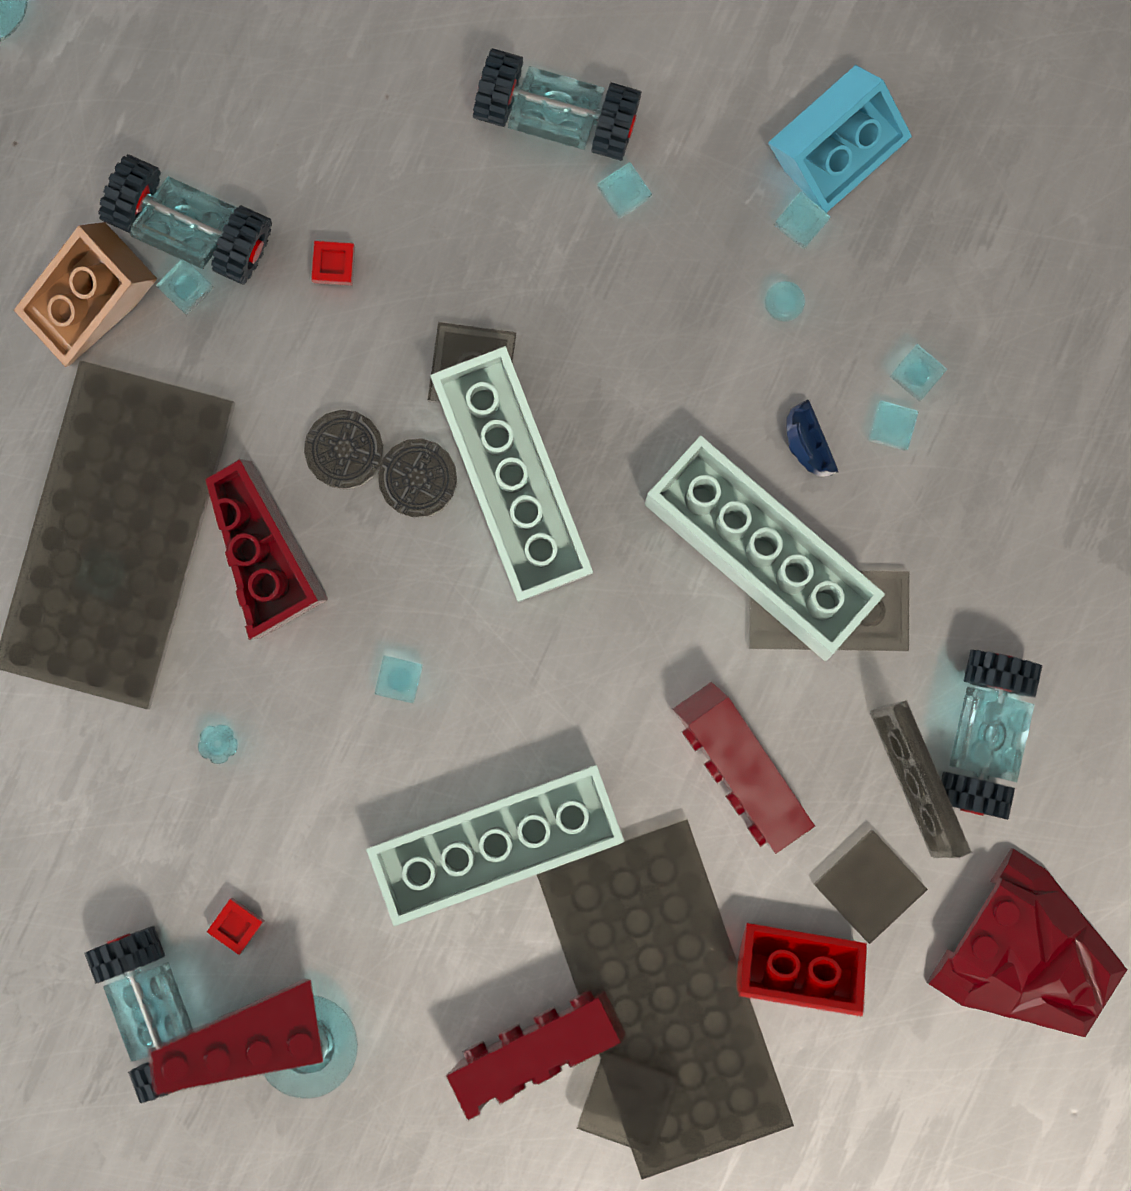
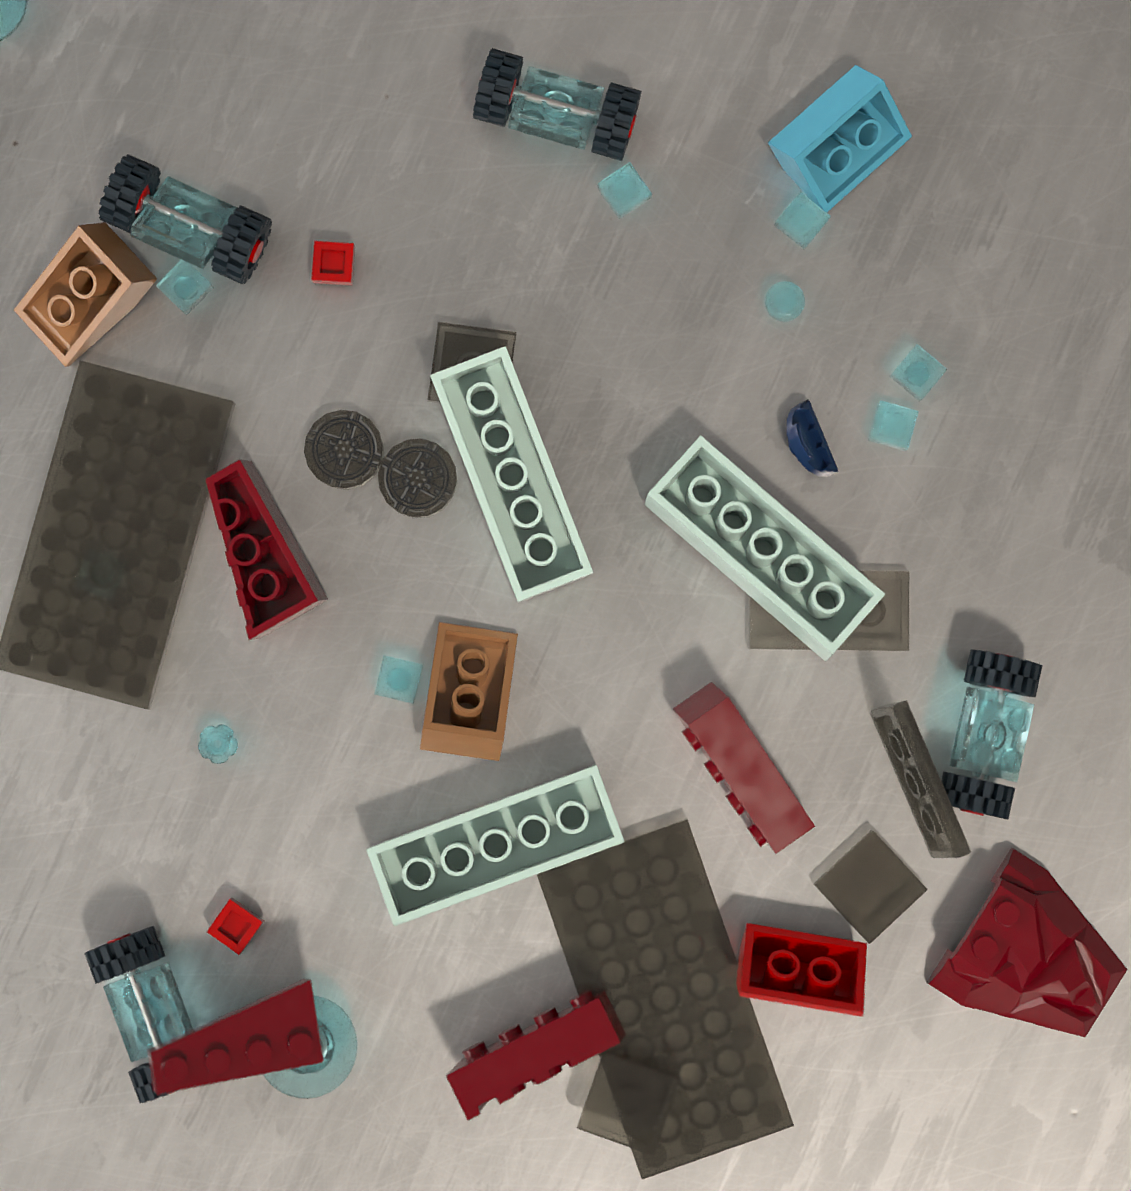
none -> medium nougat slope [420,622,518,761]

